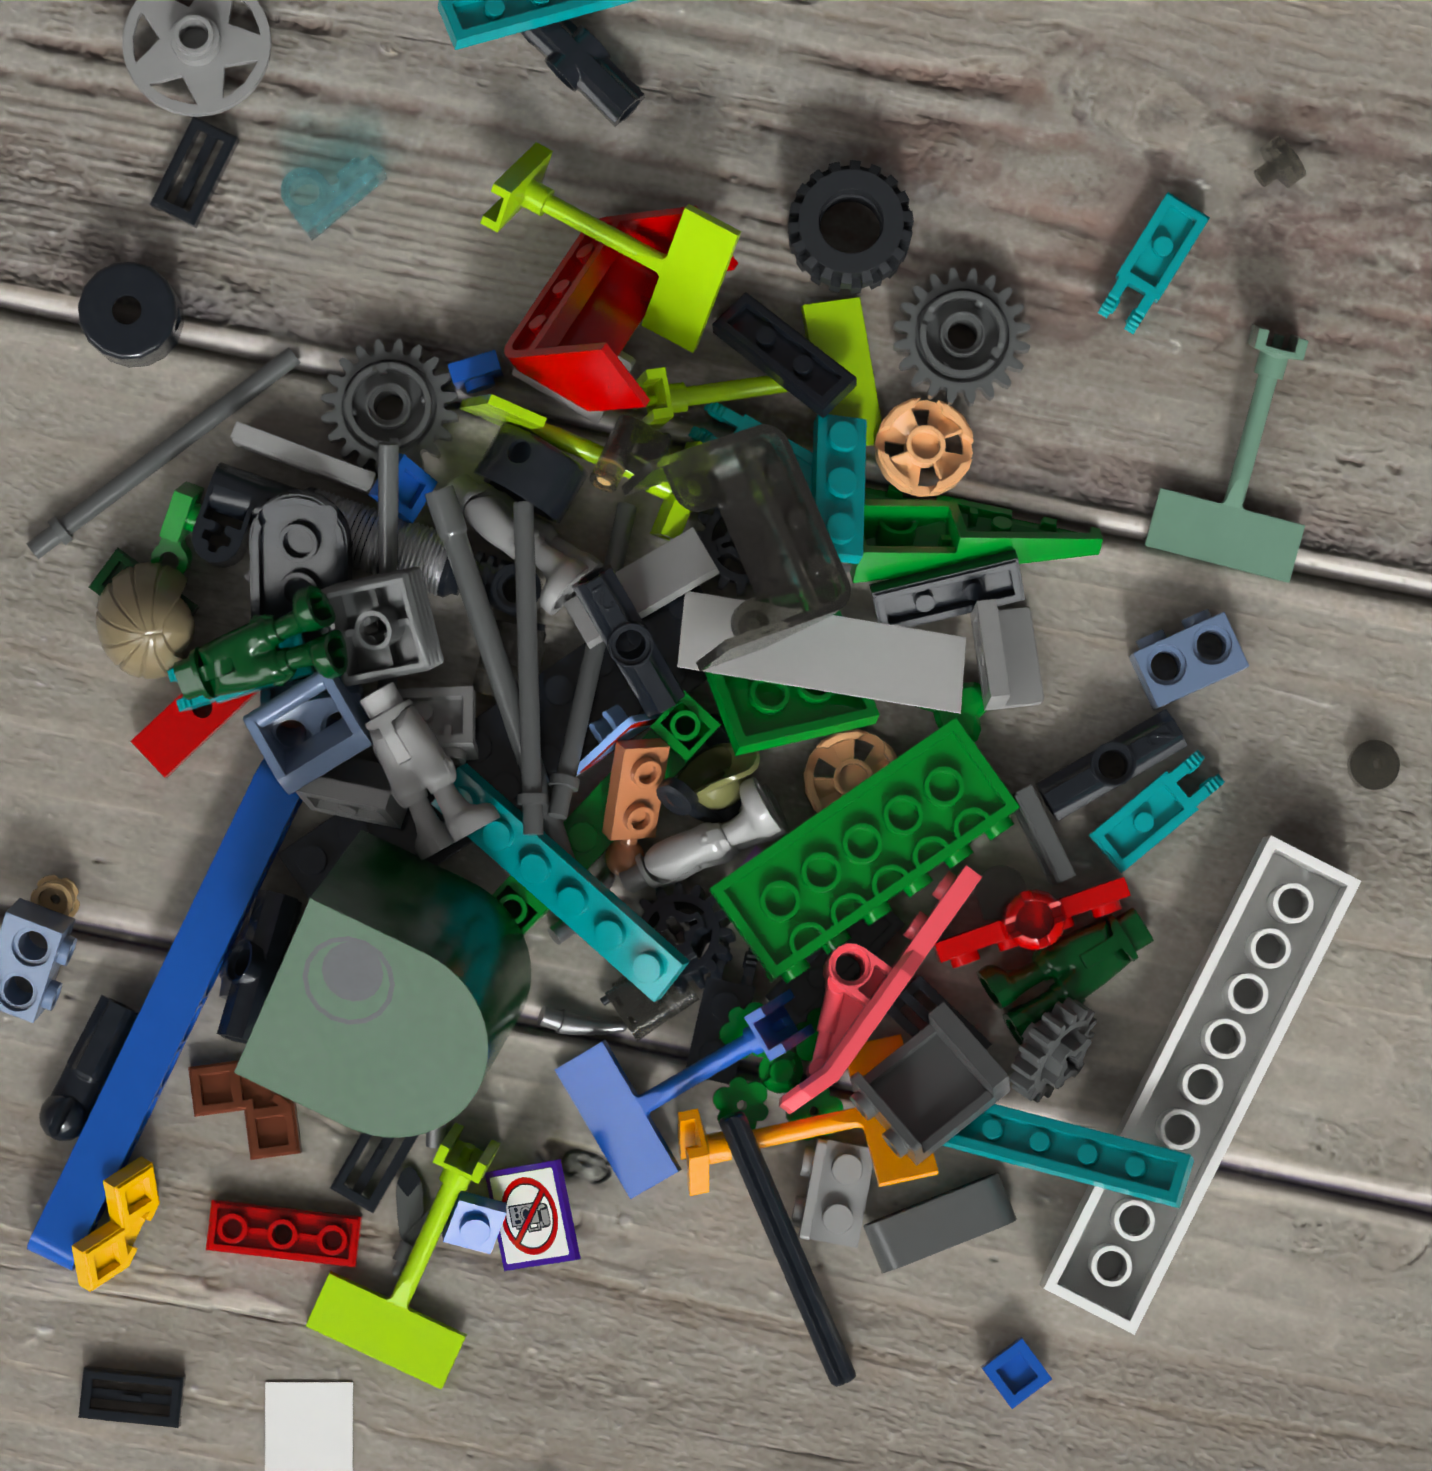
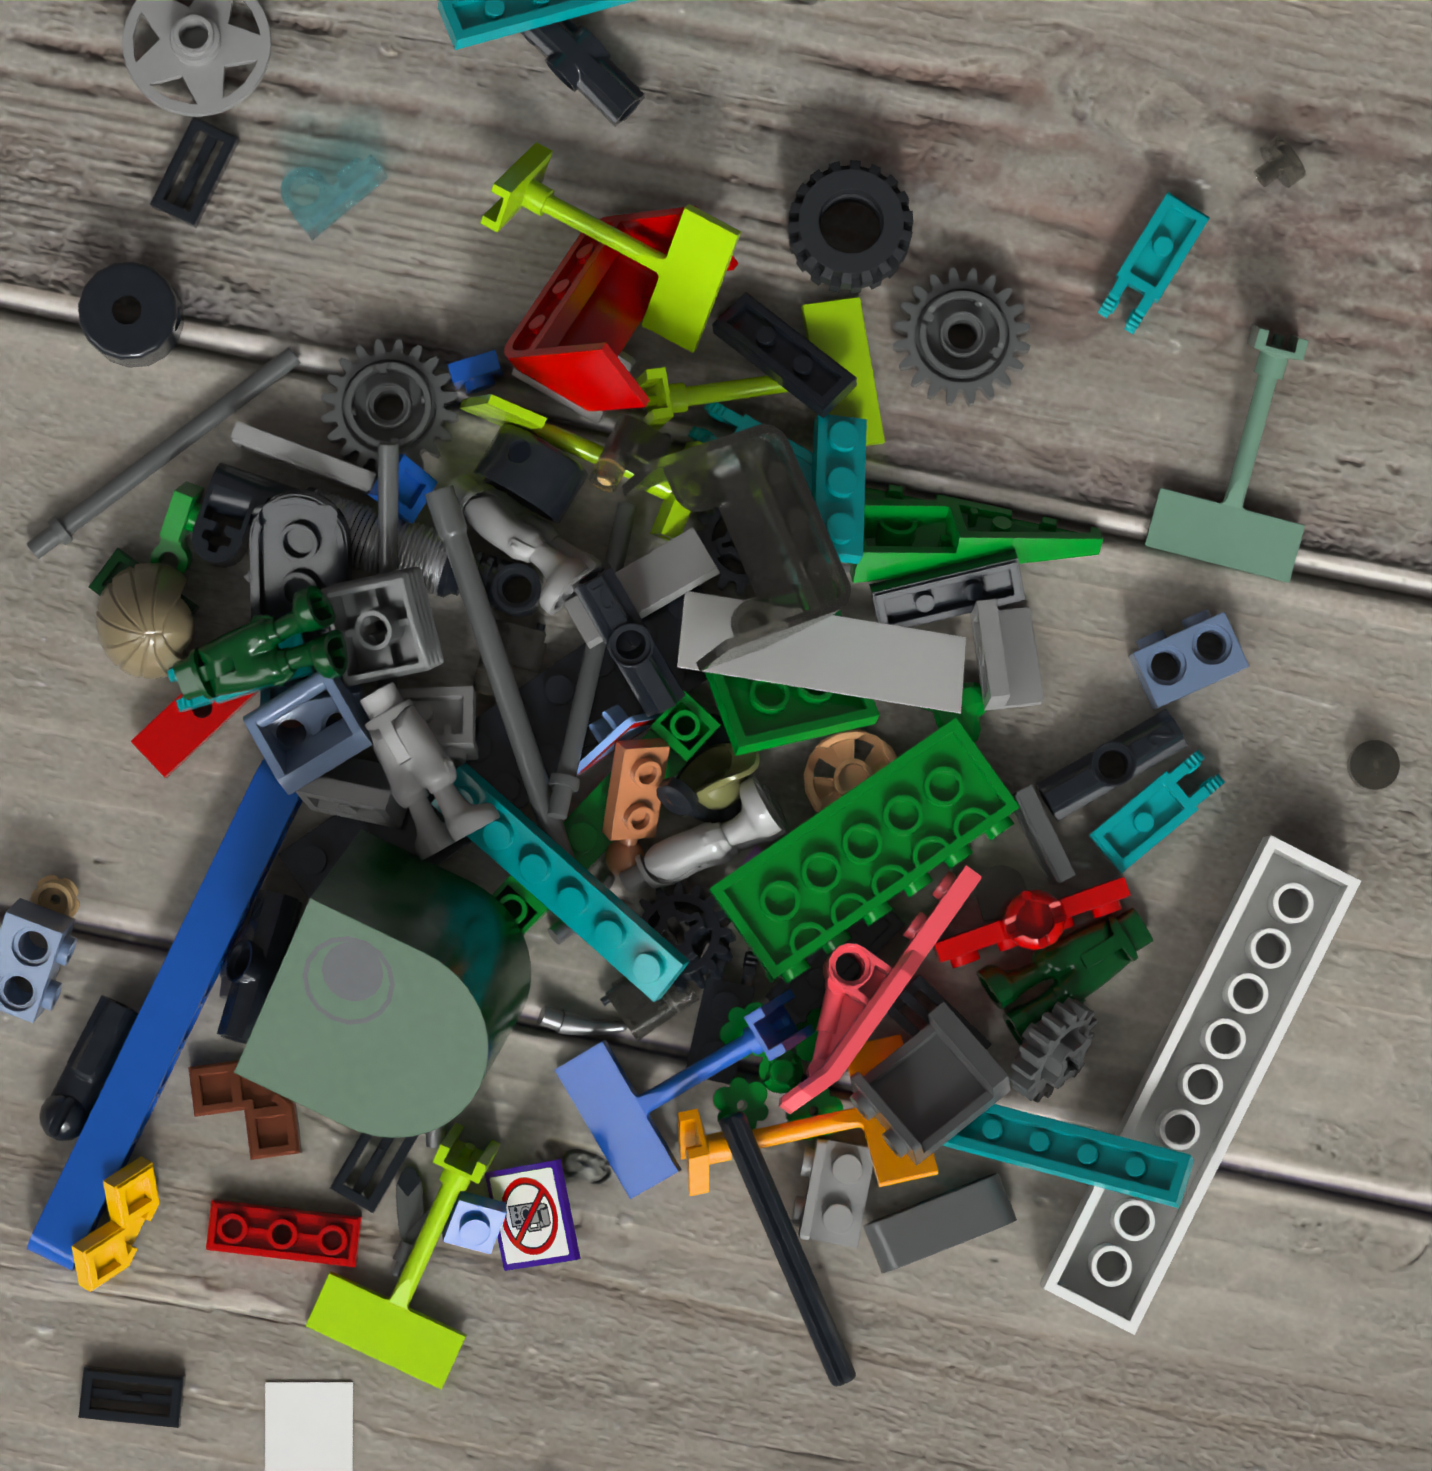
dark grey bar [513,501,548,836] -> none
light nougat piece [874,398,974,497] -> none
blue plate [981,1337,1052,1409] -> none

